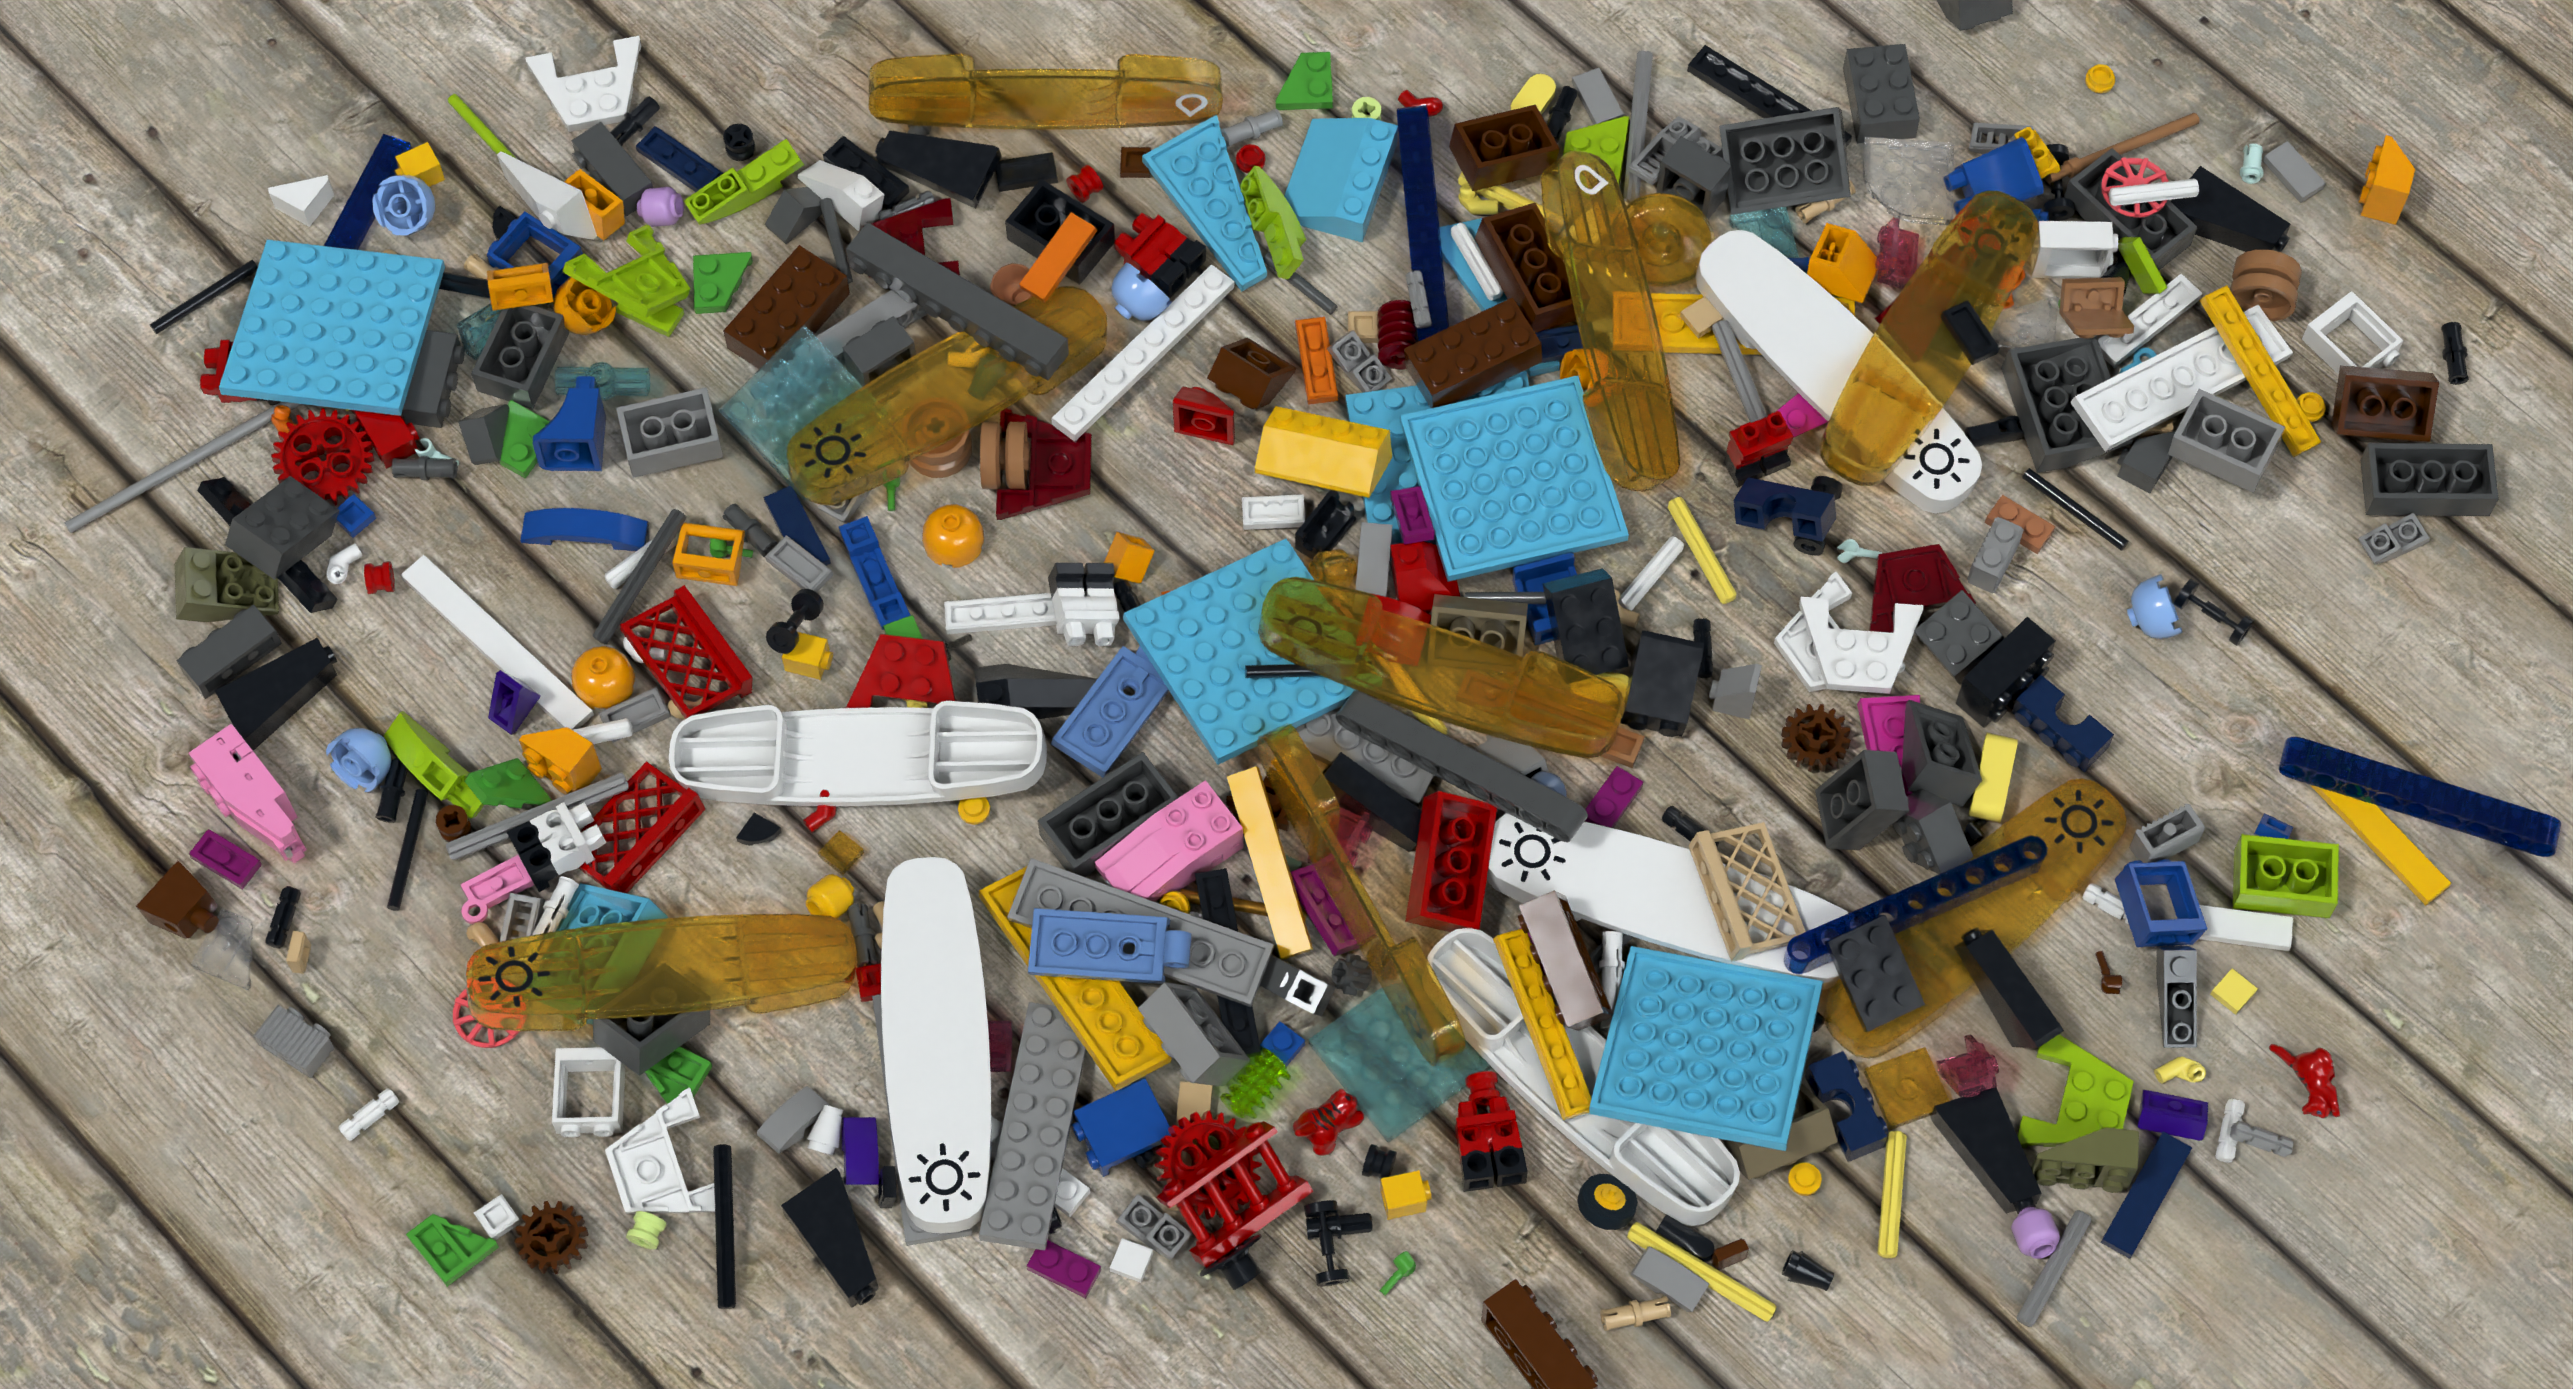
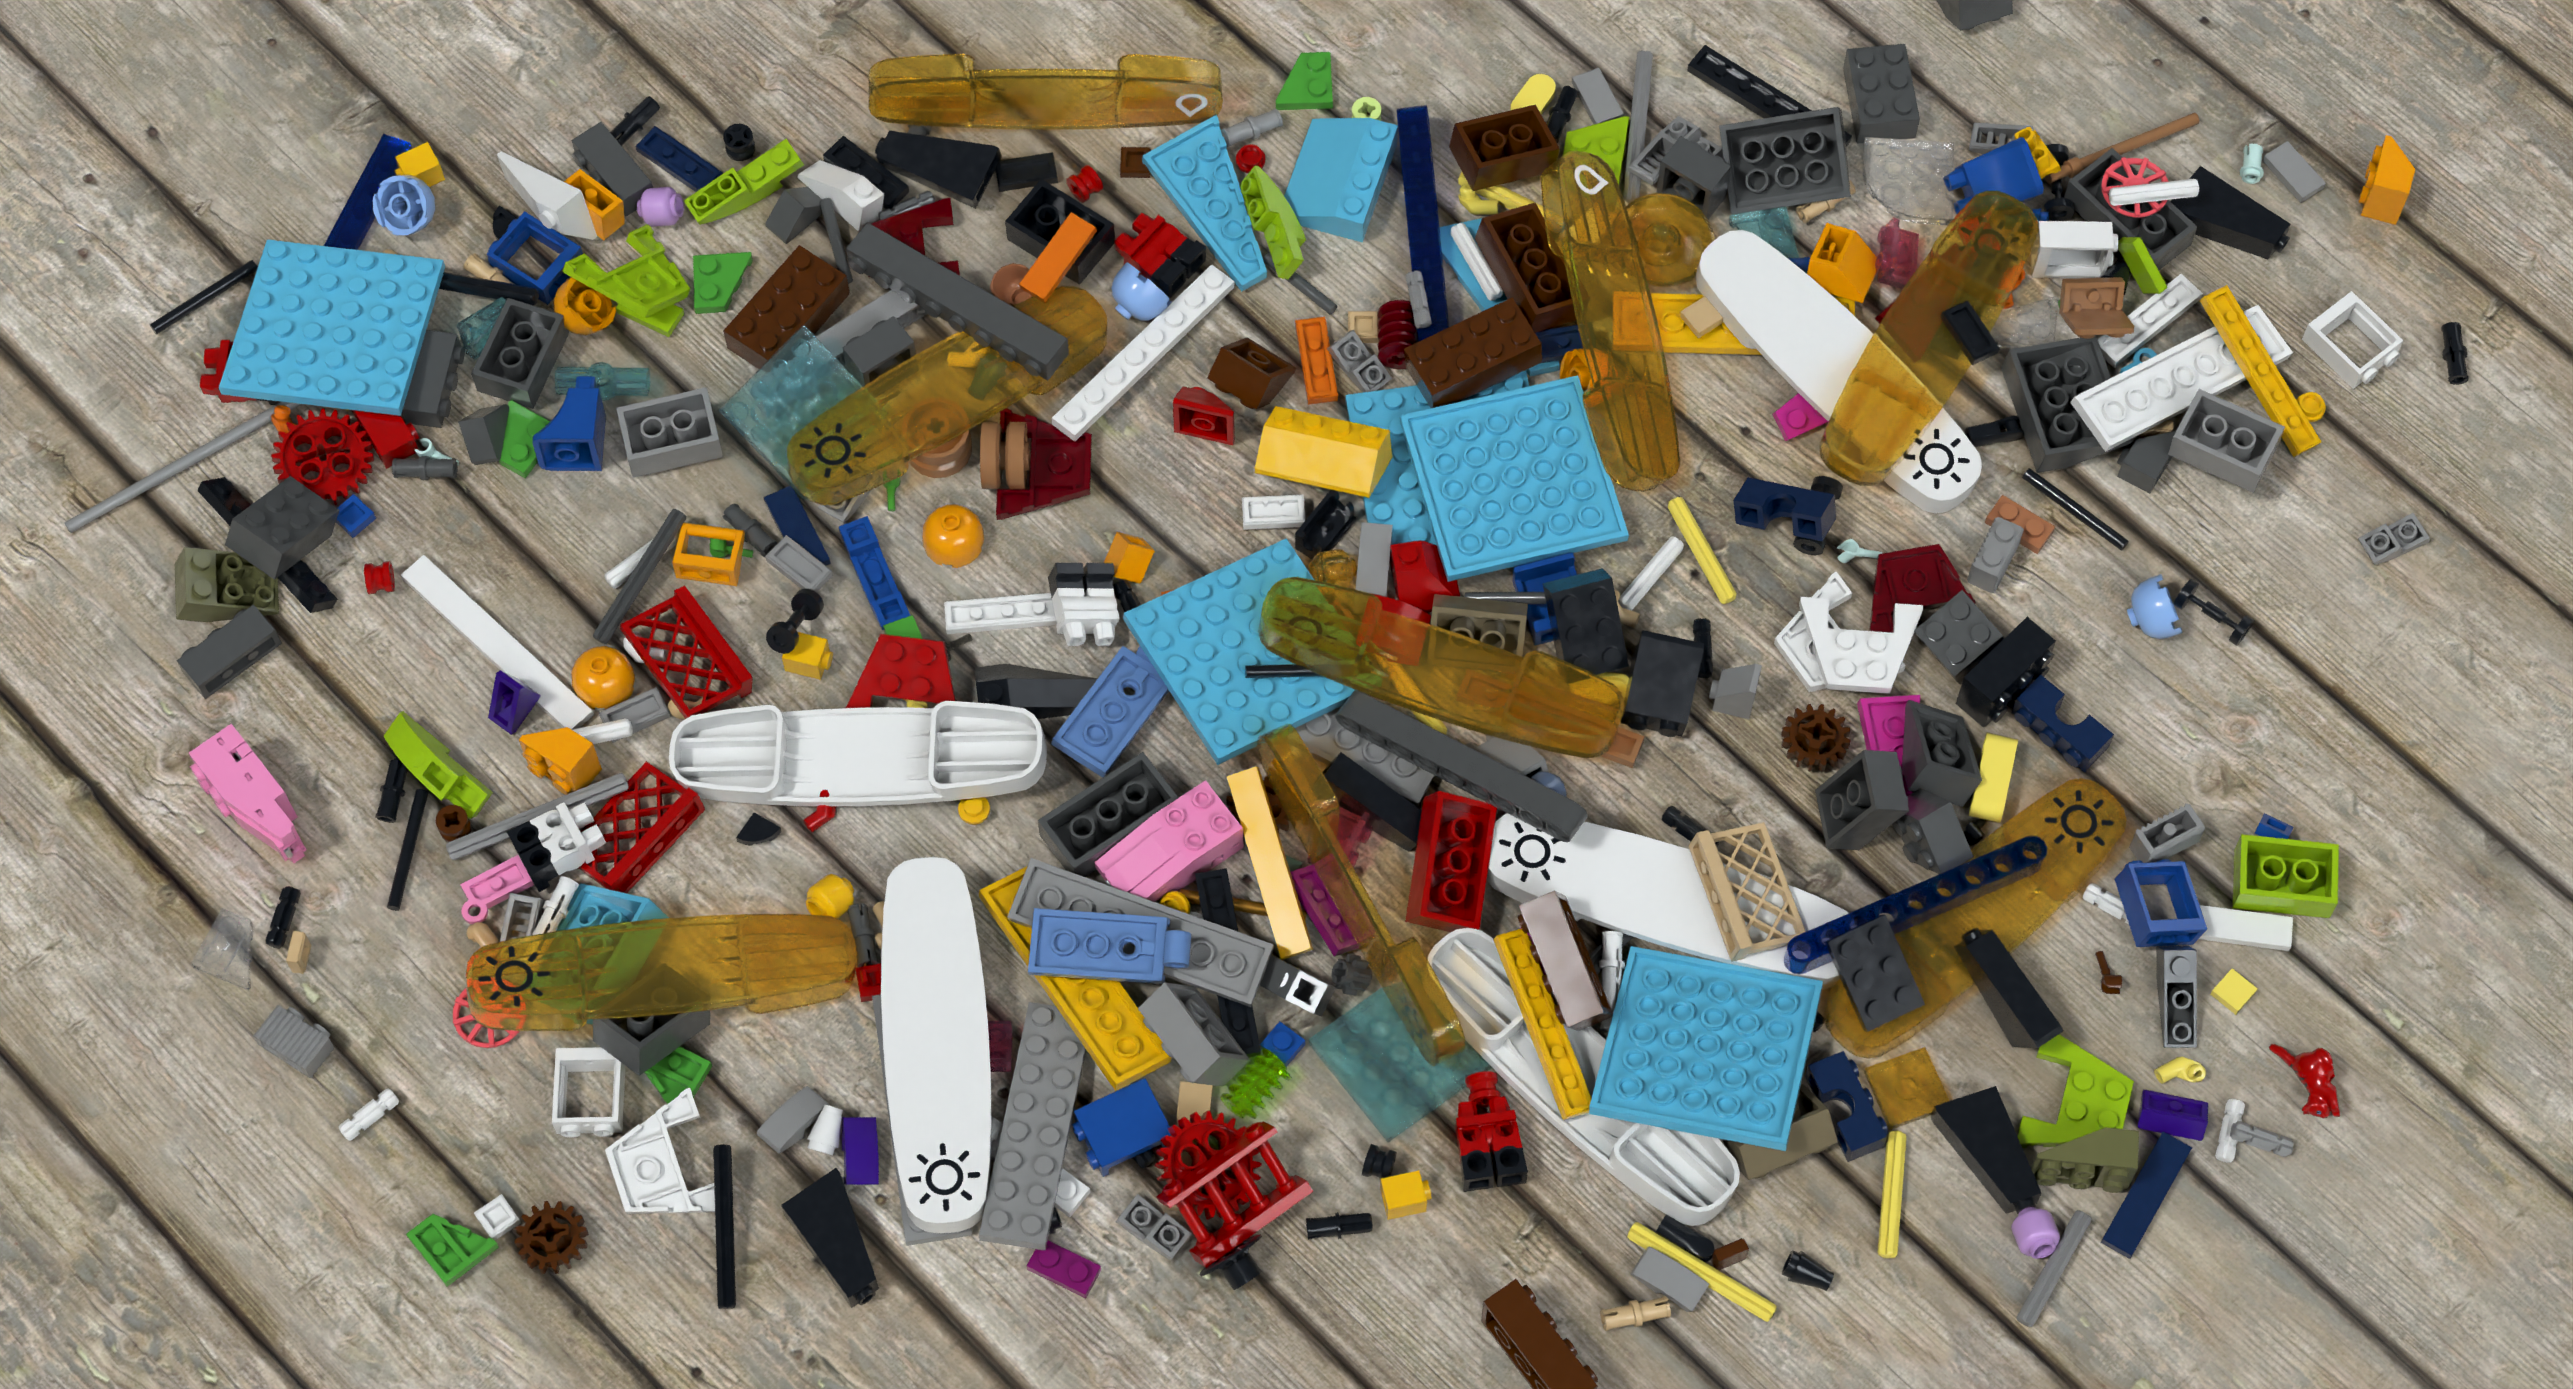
reddish brown torso [136,861,219,939] -> none
magenta plate [189,829,262,890] -> none
black slope [215,638,337,750] -> none
white slope [268,175,334,227] -> none
light blue cylinder [326,728,392,792] -> none
white arm [327,543,363,584] -> none
lime bar [448,94,517,159] -> none
bright green wing [465,758,552,808] -> none
light orange tile [487,263,554,311] -> none
blue slope [520,508,648,551] -> none
white wing [526,36,641,132] -> none
yellowish green wheel [626,1211,667,1249] -> none
clear yellow tile [818,830,864,876] -> none
black tile [878,1166,897,1208] -> none
white tile [1110,1238,1153,1283] -> none
red animal [1293,1089,1364,1156] -> none
black wheel [1304,1200,1350,1287] -> none
bright green hand [1379,1251,1416,1296] -> none
magenta plate [1390,486,1434,544] -> none
red arm [1398,90,1443,118] -> none
black wheel [1577,1174,1638,1230] -> none
magenta plate [1585,766,1643,828] -> none
light grey axle [1712,320,1767,423] -> none
red hips [1724,411,1794,488] -> none
yellow plate [1788,1163,1822,1196] -> none
clear pink bracket [1936,1034,1999,1097] -> none
yellow plate [2085,64,2115,93] -> none
medium nougat wheel [2230,250,2302,321] -> none
clear blue beam [2278,737,2561,857] -> none
yellow tile [2293,745,2451,906] -> none
reddish brown brick [2331,365,2439,442] -> none
dark grey brick [2360,443,2499,516] -> none

